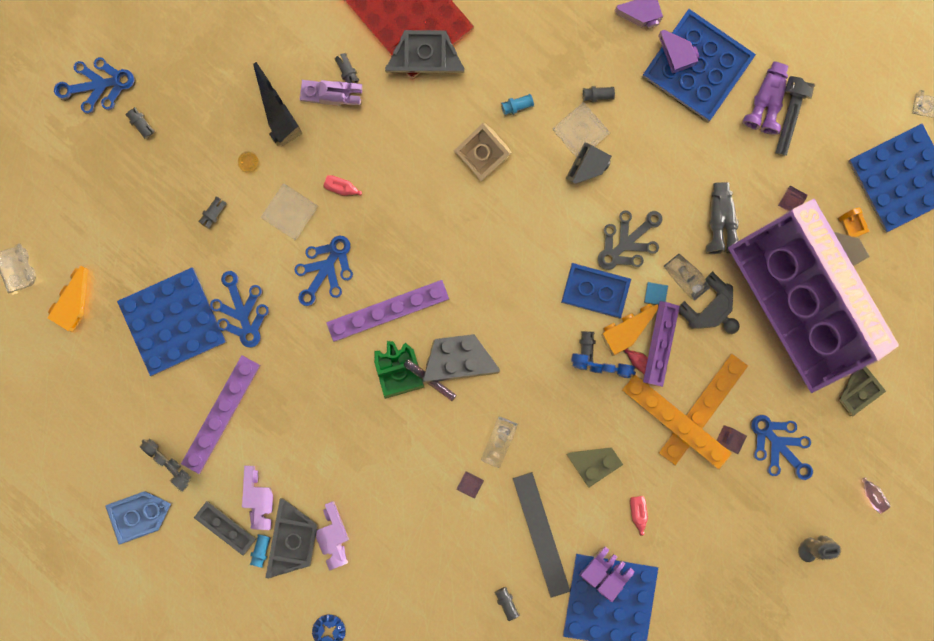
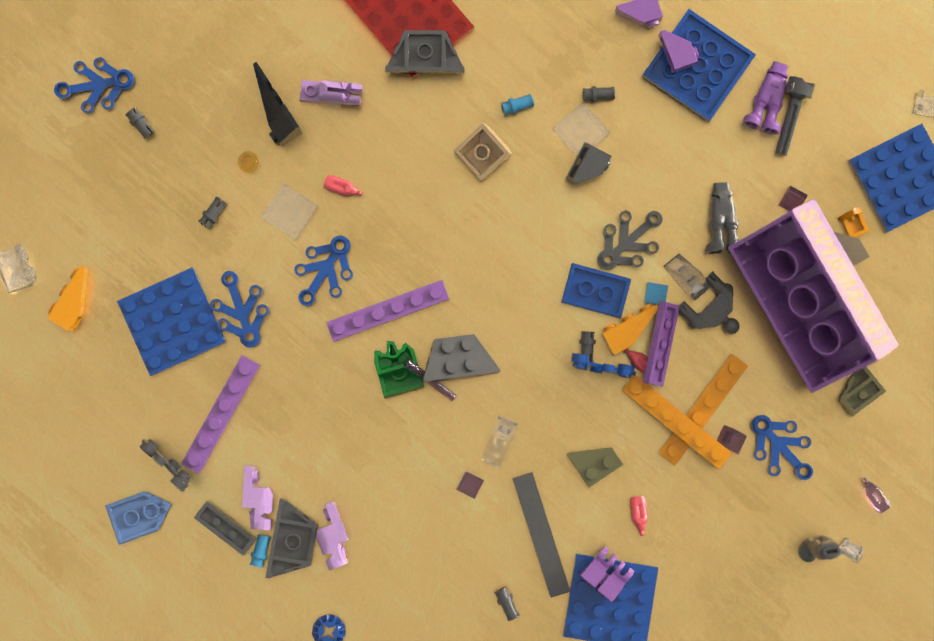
dark grey pin [335,53,359,83] -> none
none -> clear bush [839,538,865,564]

